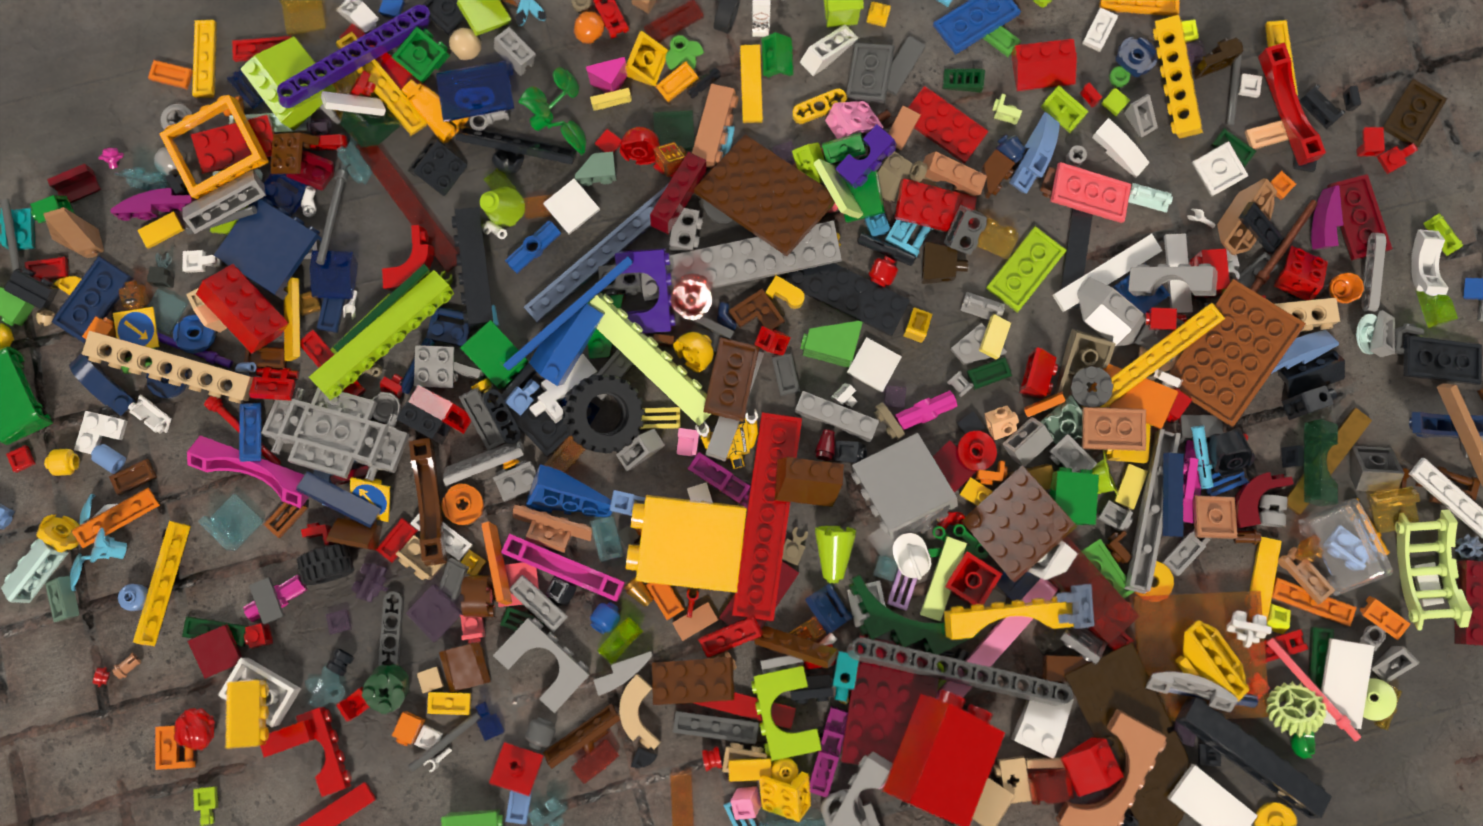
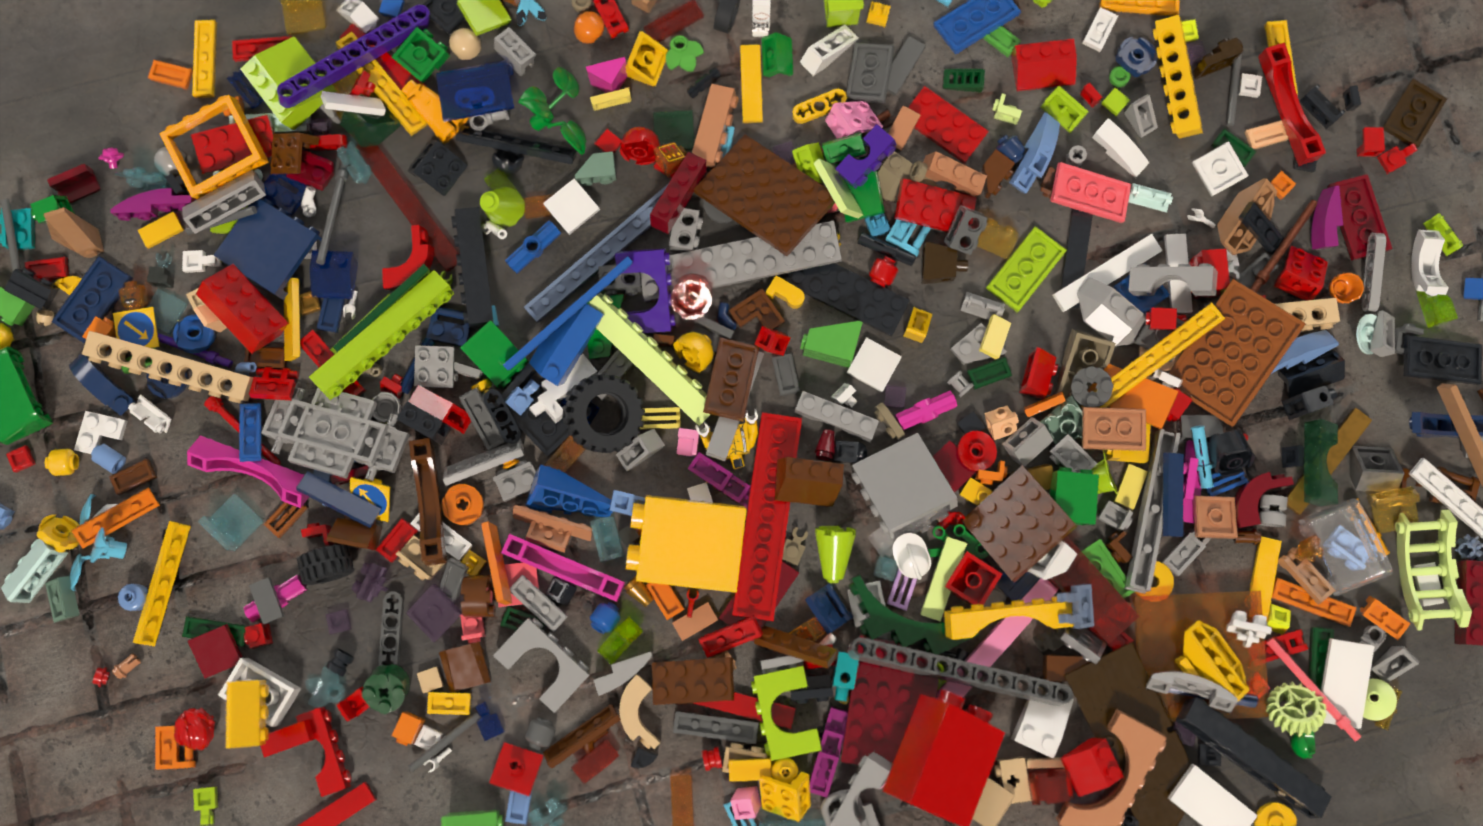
light grey gear [161,104,191,133] -> none
light orange tile [656,62,699,103] -> none

